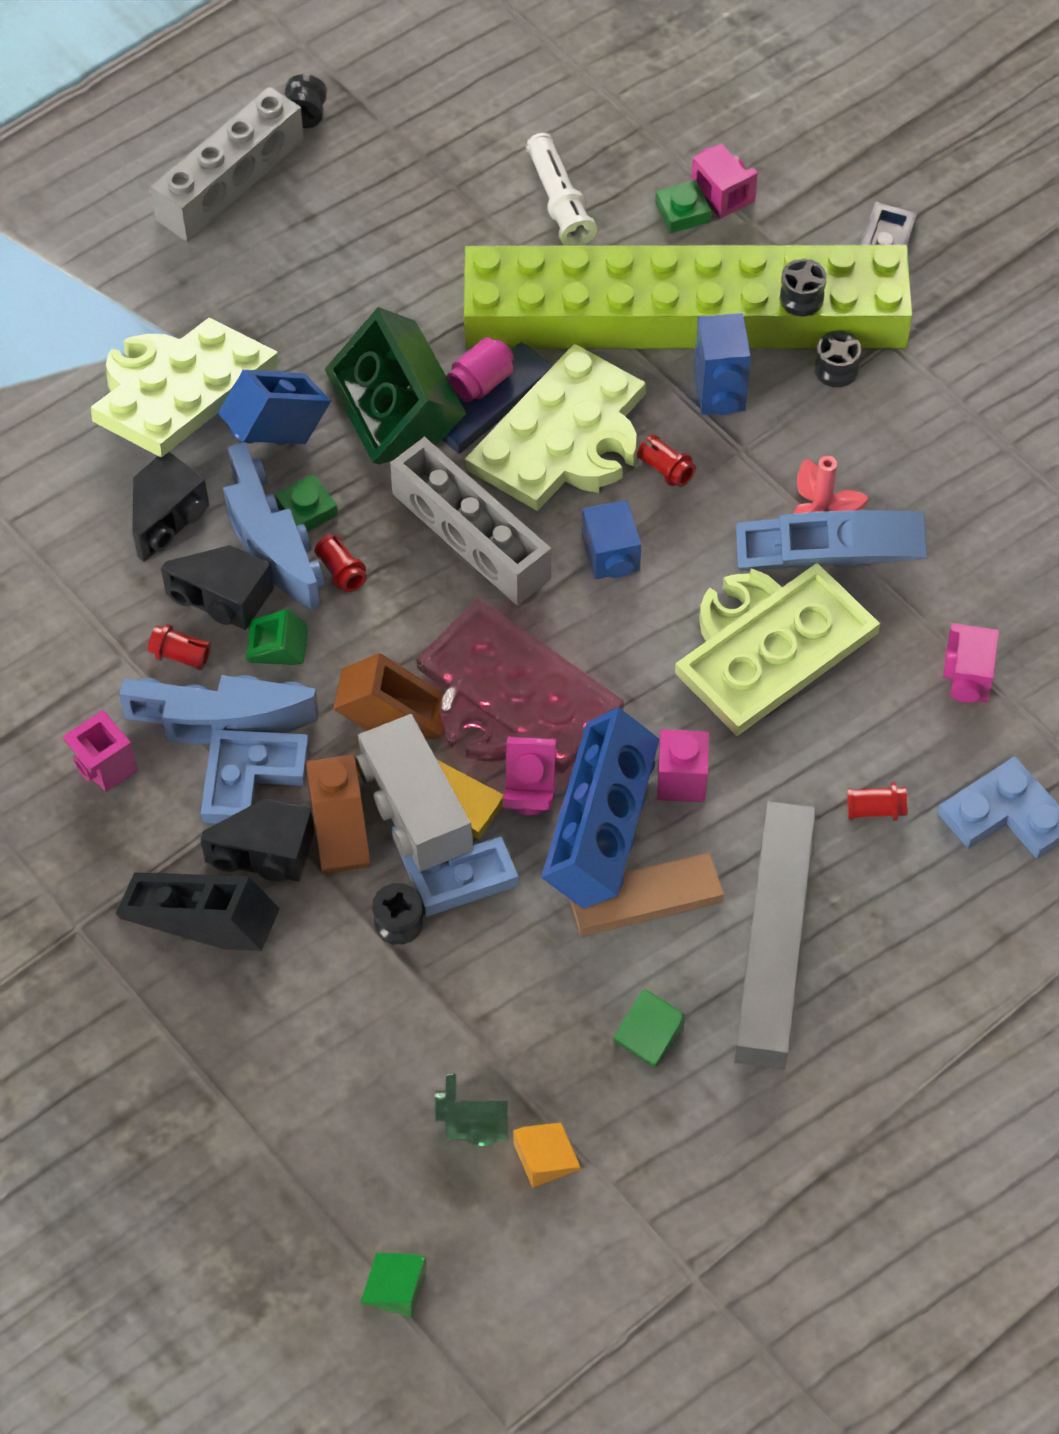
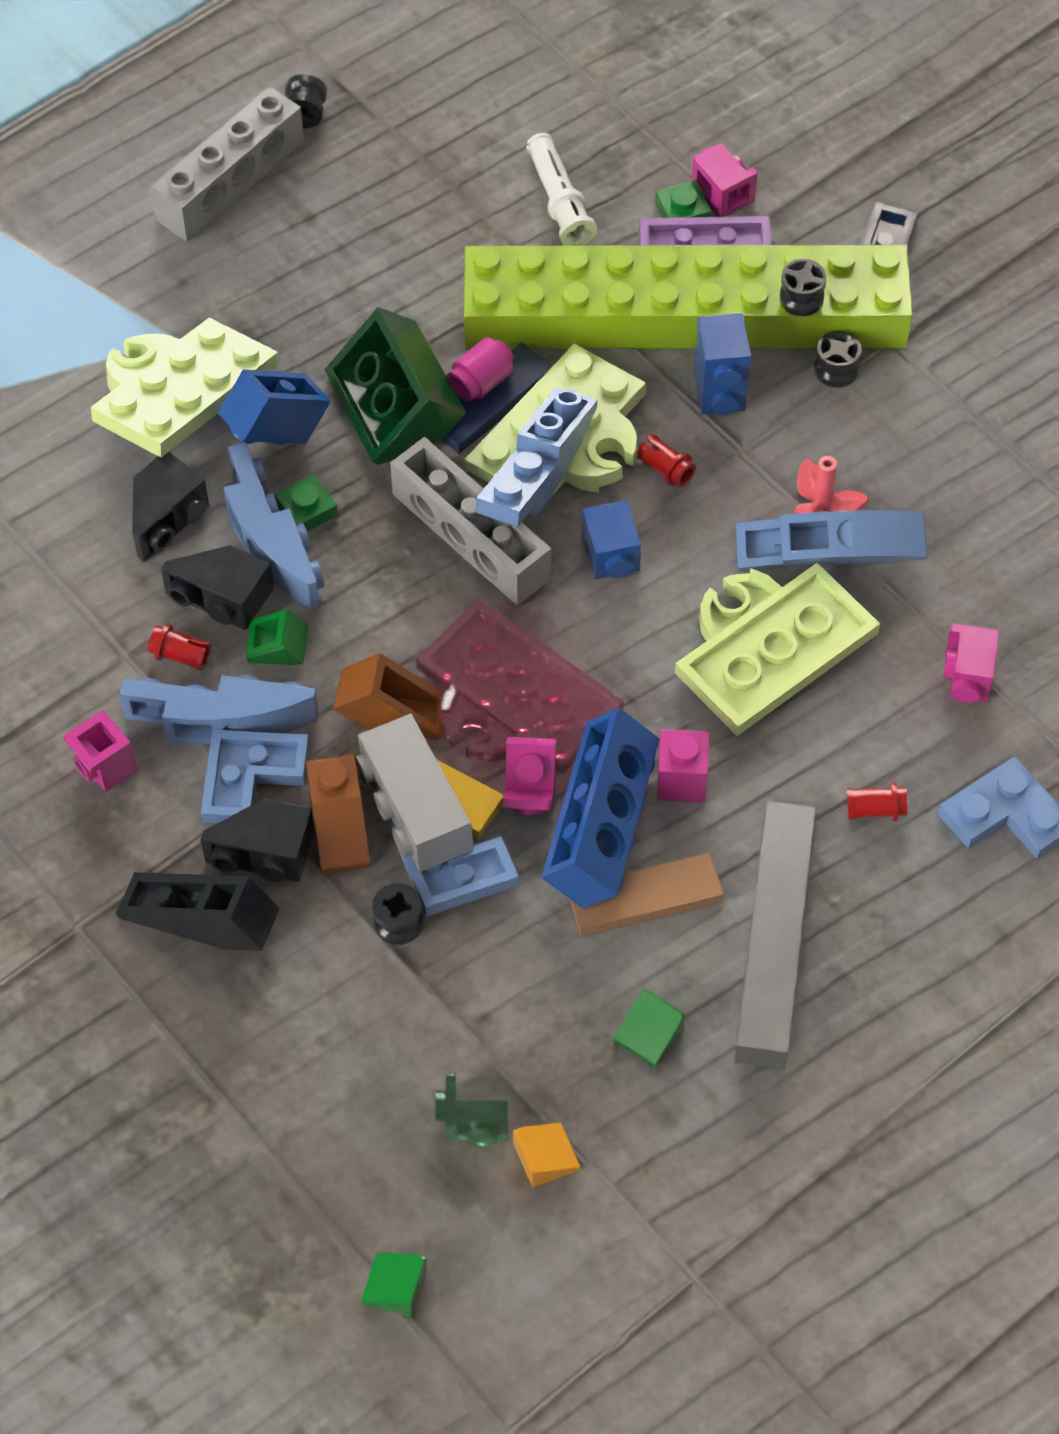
red pin [314,534,367,592] -> none
none -> medium blue slope [476,387,598,527]
none -> medium lavender plate [639,216,772,246]

